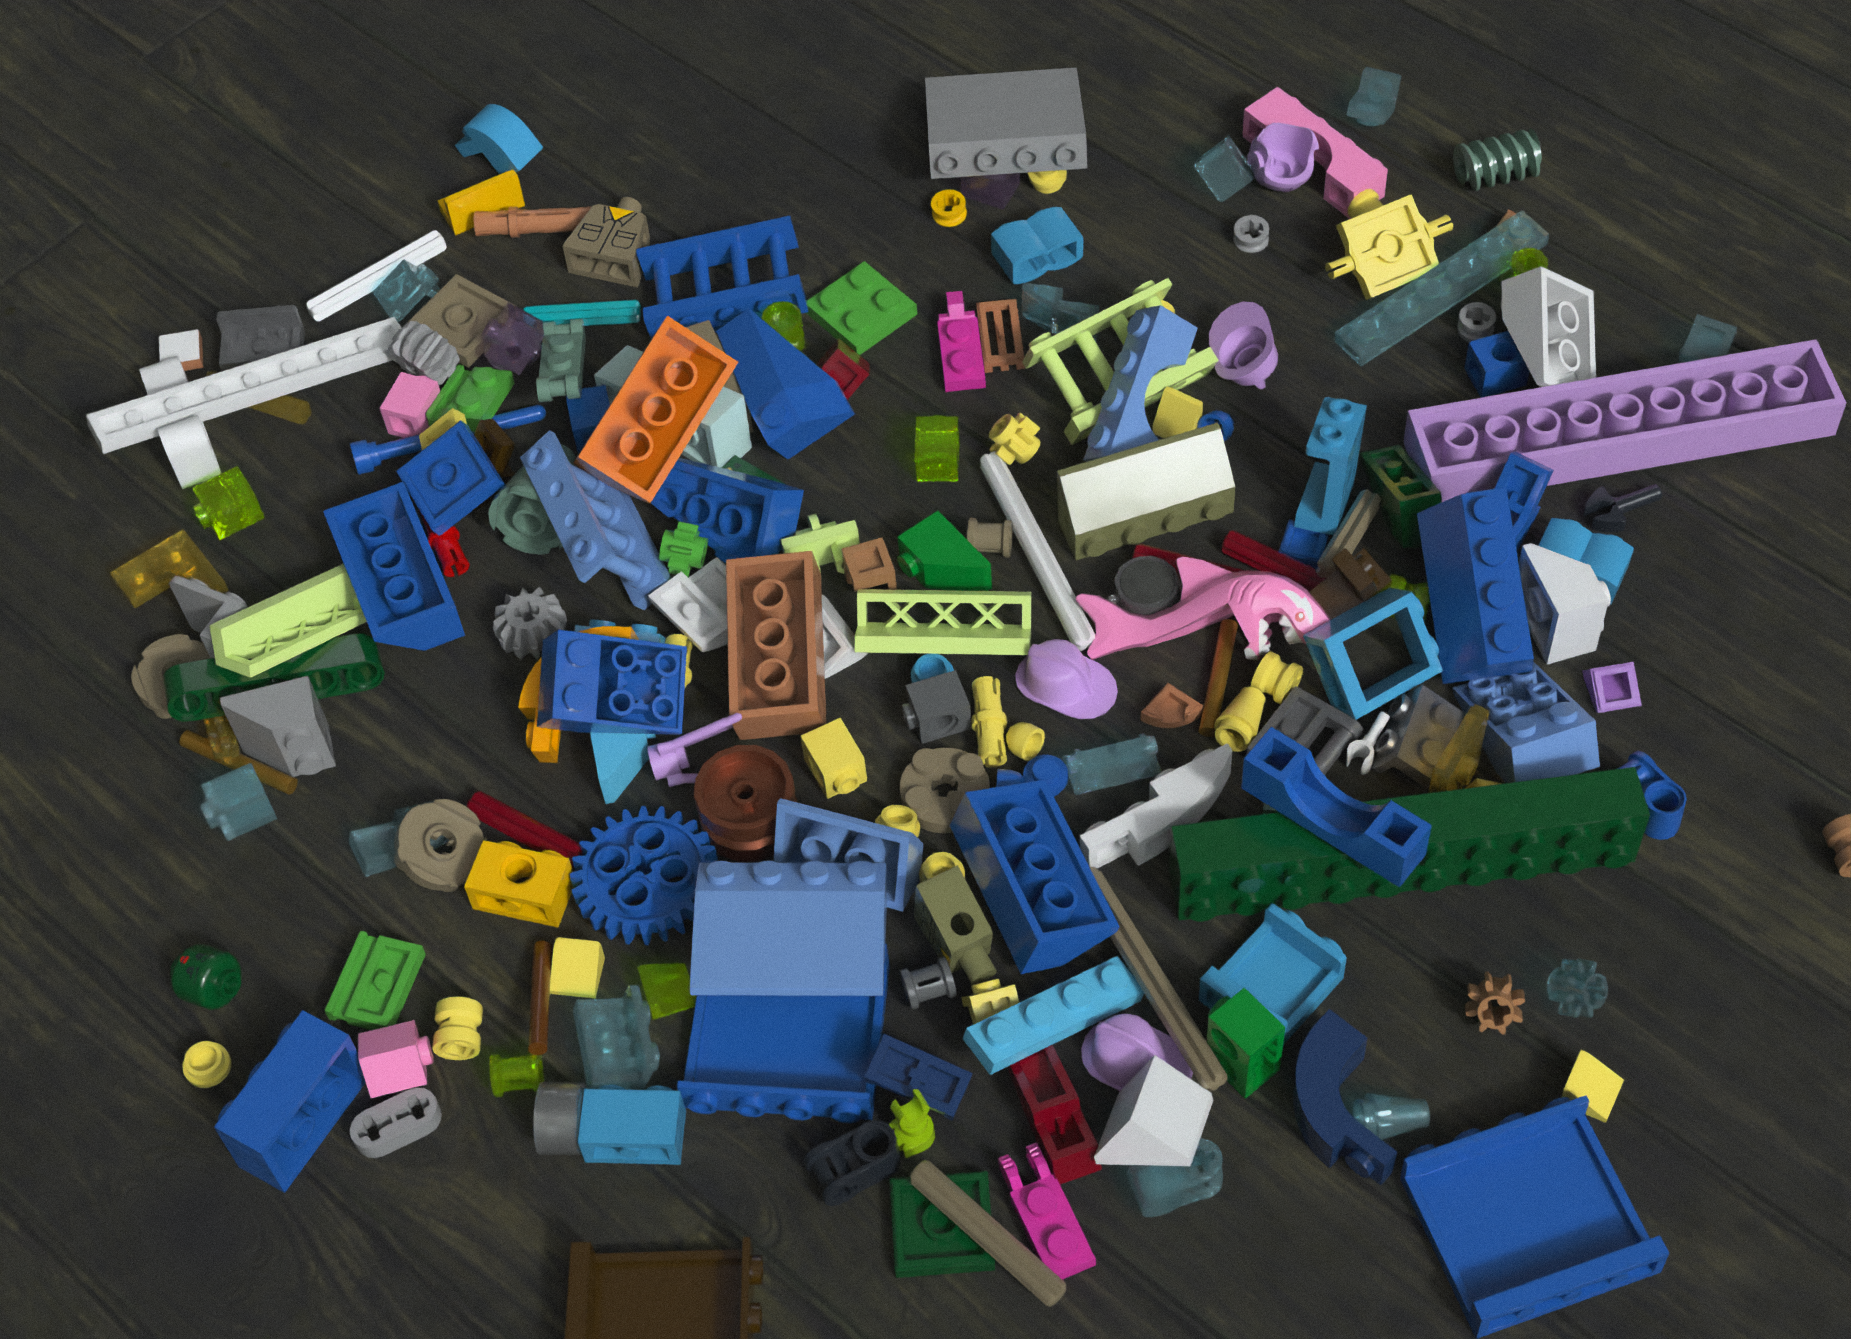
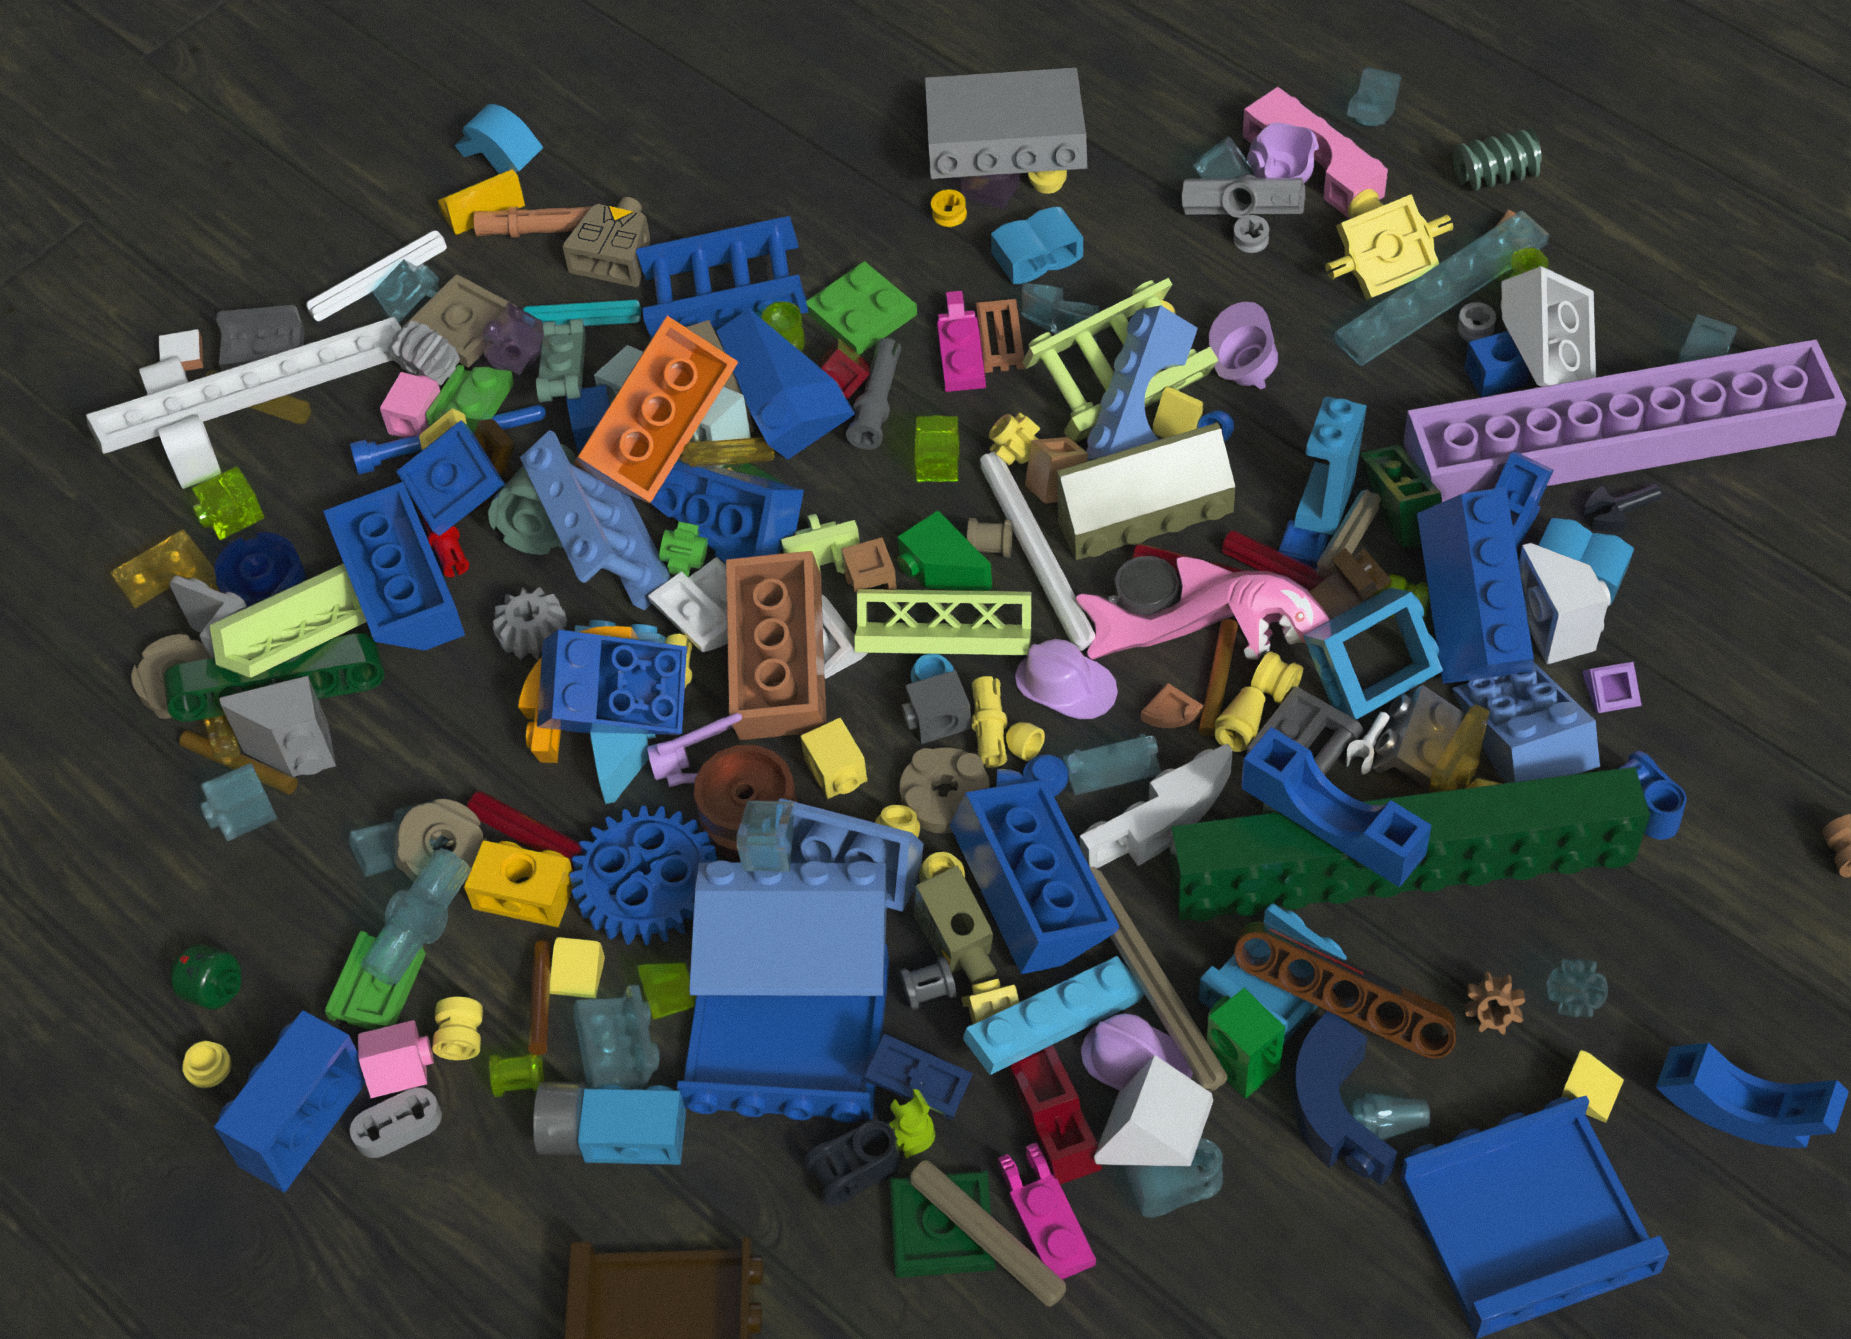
none -> clear blue brick [214,532,309,608]
none -> clear light blue piece [360,848,472,986]
none -> clear yellow axle [681,437,774,468]
none -> clear light blue slope [737,801,794,872]
none -> dark grey pin [846,338,902,450]
none -> medium nougat panel [1025,437,1088,503]
none -> light grey piece [1182,175,1305,218]
none -> reddish brown beam [1234,921,1456,1059]
none -> blue arch [1656,1042,1849,1148]

